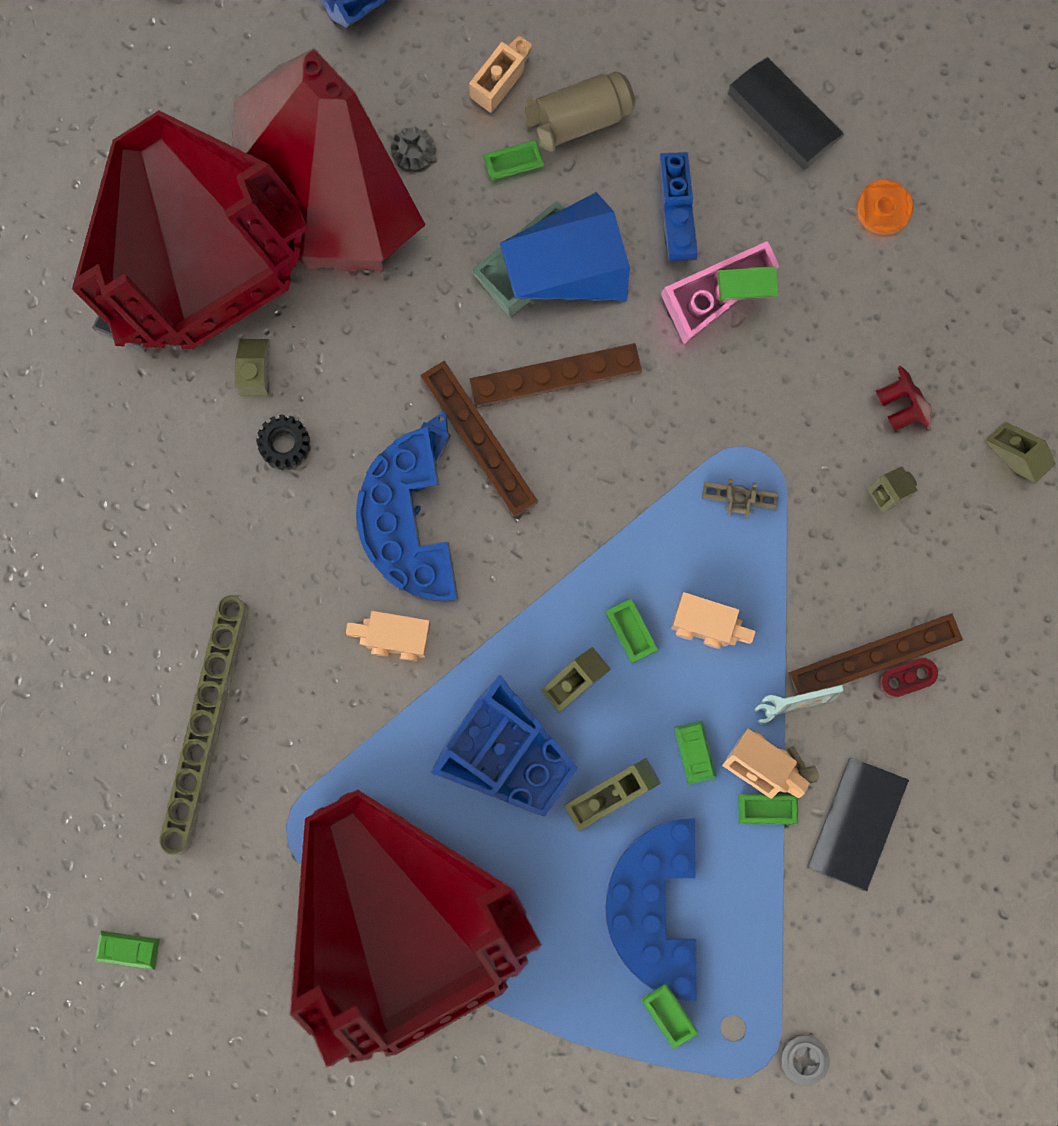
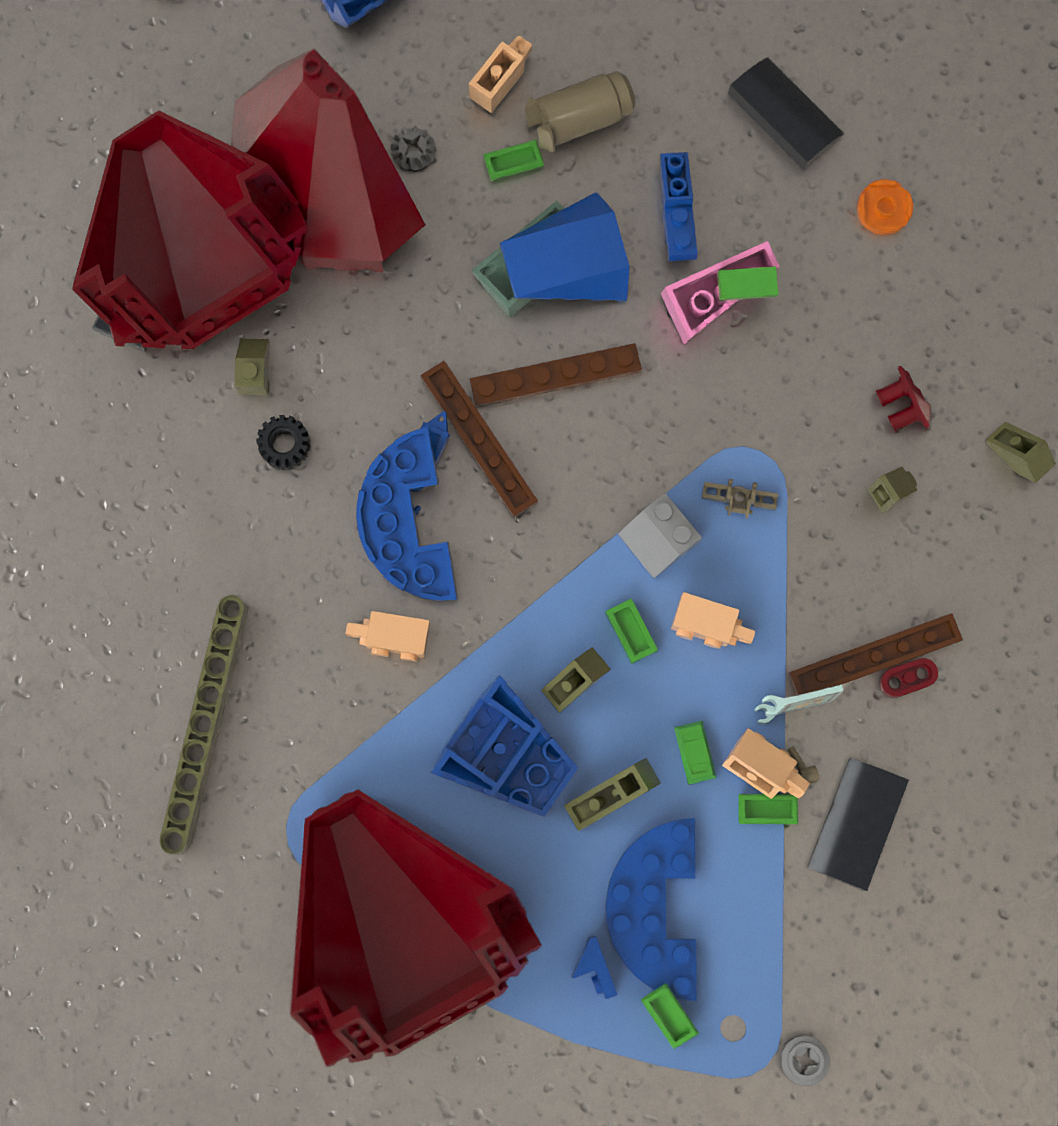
bright green tile [95,931,160,970] -> none
none -> blue slope [571,936,617,999]
none -> light grey slope [618,493,702,579]

